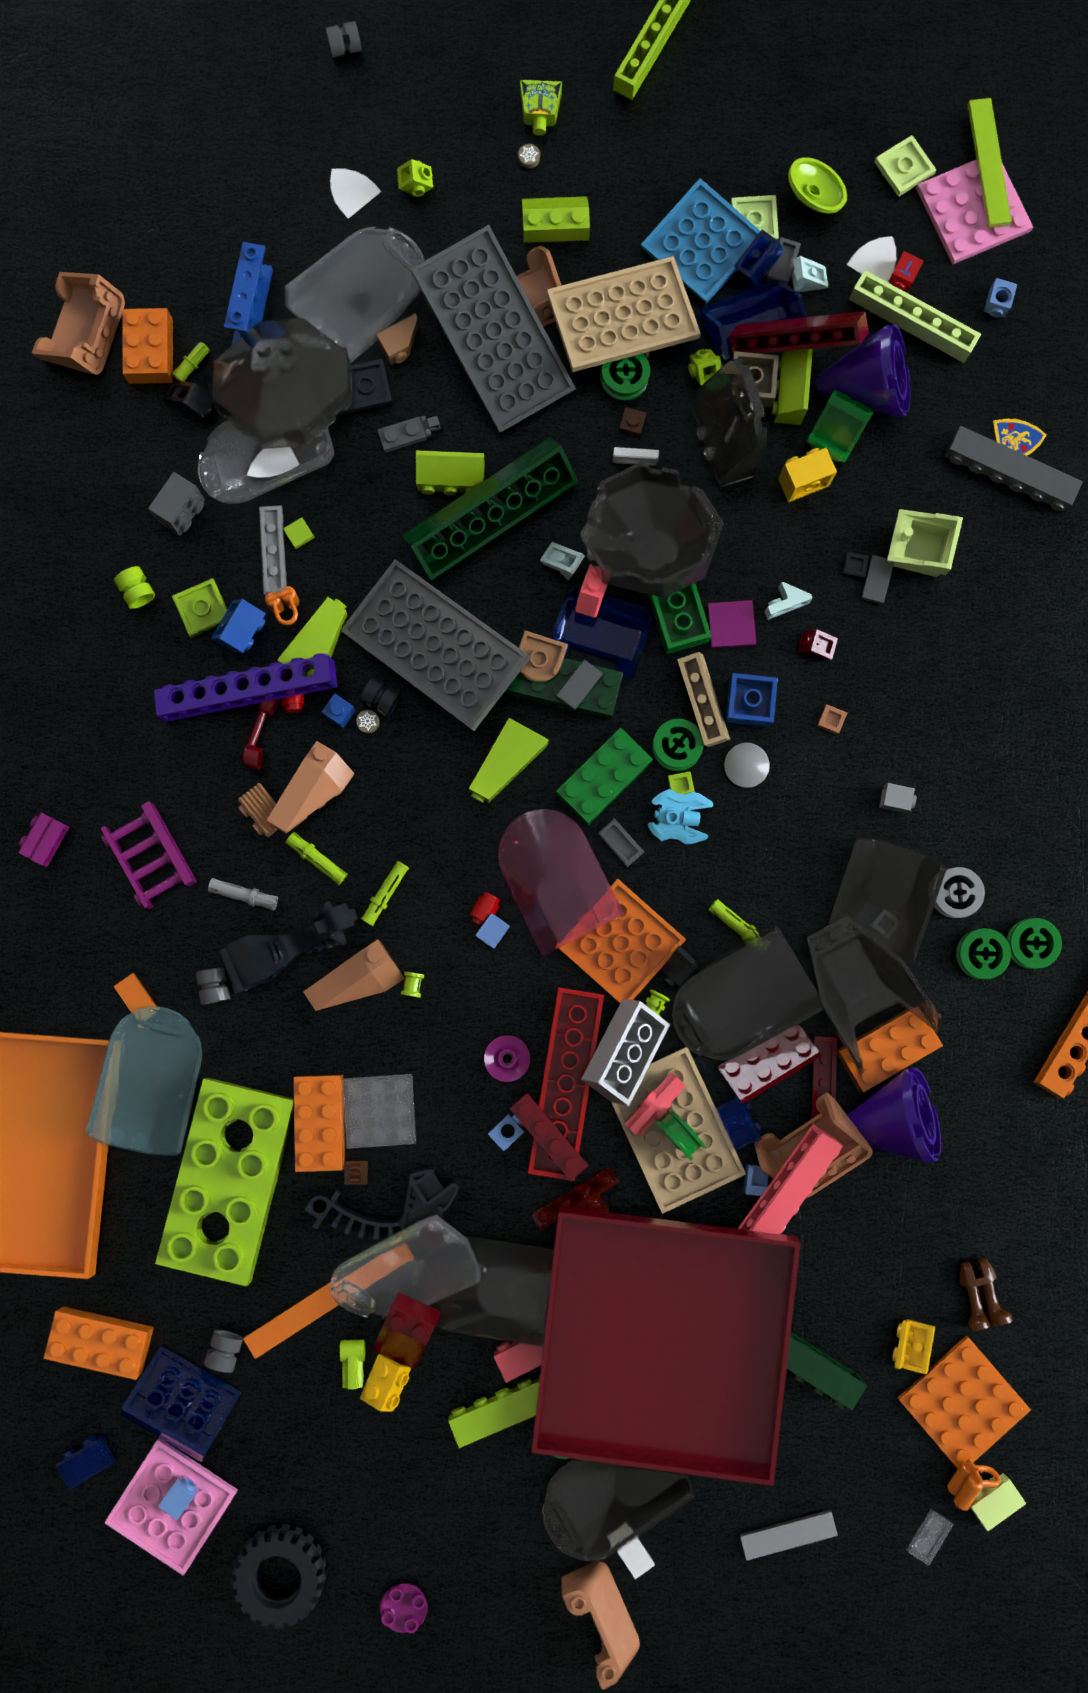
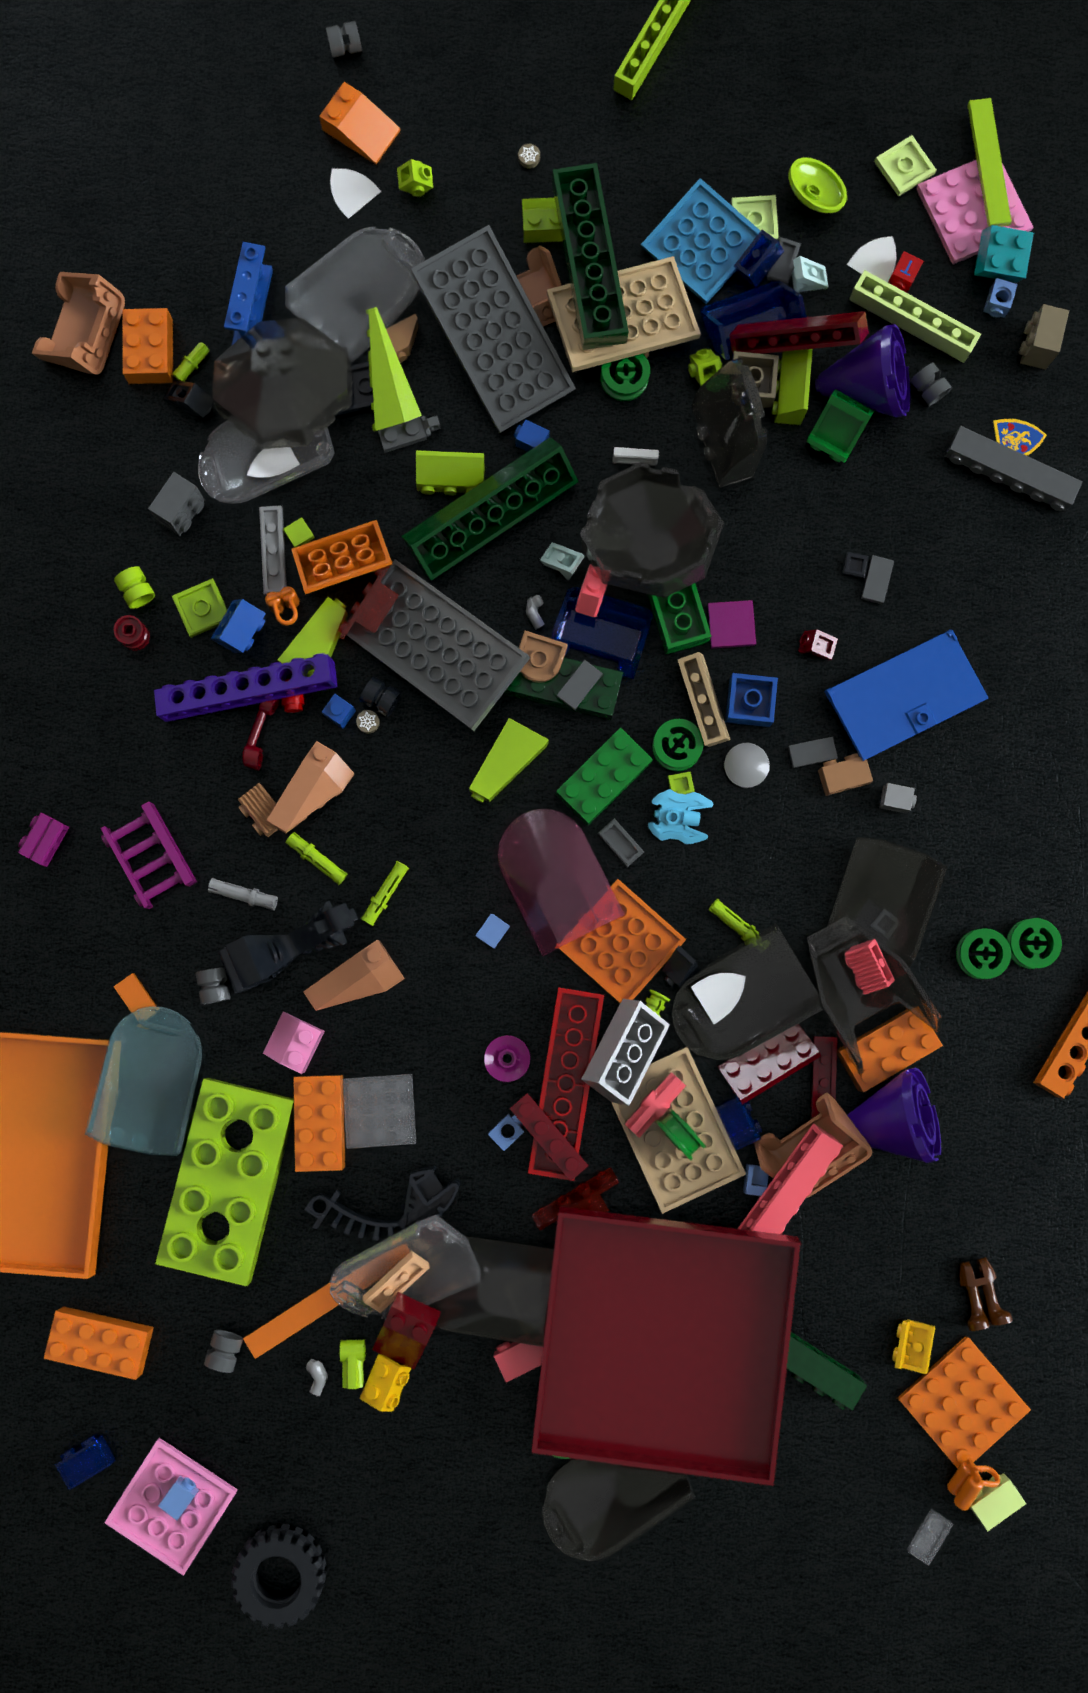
clear blue slope [120,1346,242,1462] -> none
reddish brown tile [344,1160,368,1185] -> none
magenta dish [380,1584,428,1633] -> none
lime bush [401,972,424,997] -> none
lime brick [448,1374,540,1448] -> none
red brick [470,892,500,927] -> none
lime torso [520,80,562,135] -> none
nougat windscreen [561,1561,640,1690] -> none
white tile [608,1523,655,1579] -> none
reddish brown plate [619,407,647,436] -> none
light grey tile [739,1510,838,1560] -> none
light aqua slope [765,582,812,620] -> none
yellow brick [778,448,837,502] -> none
nougat tile [817,704,847,735] -> none
yellowish green piece [887,509,963,577] -> none
light grey wheel [930,867,985,918] -> none
none -> dark red wheel [113,615,150,651]
none -> bright pink slope [263,1012,325,1074]
none -> orange slope [291,520,392,594]
none -> light grey arm [306,1359,328,1396]
none -> orange slope [319,82,400,164]
none -> clear red bracket [337,565,399,640]
none -> light nougat plate [362,1251,430,1313]
none -> lime wedge [366,307,422,431]
none -> blue brick [514,419,549,452]
none -> light grey arm [526,595,544,630]
none -> dark green brick [552,163,629,350]
none -> white sticker [691,973,746,1024]
none -> dark grey tile [788,737,838,768]
none -> medium nougat brick [818,753,873,796]
none -> blue door [825,629,988,761]
none -> coral brick [845,939,895,995]
none -> dark grey wheel [910,363,952,406]
none -> teal brick [974,225,1034,283]
none -> dark tan brick [1019,304,1069,370]

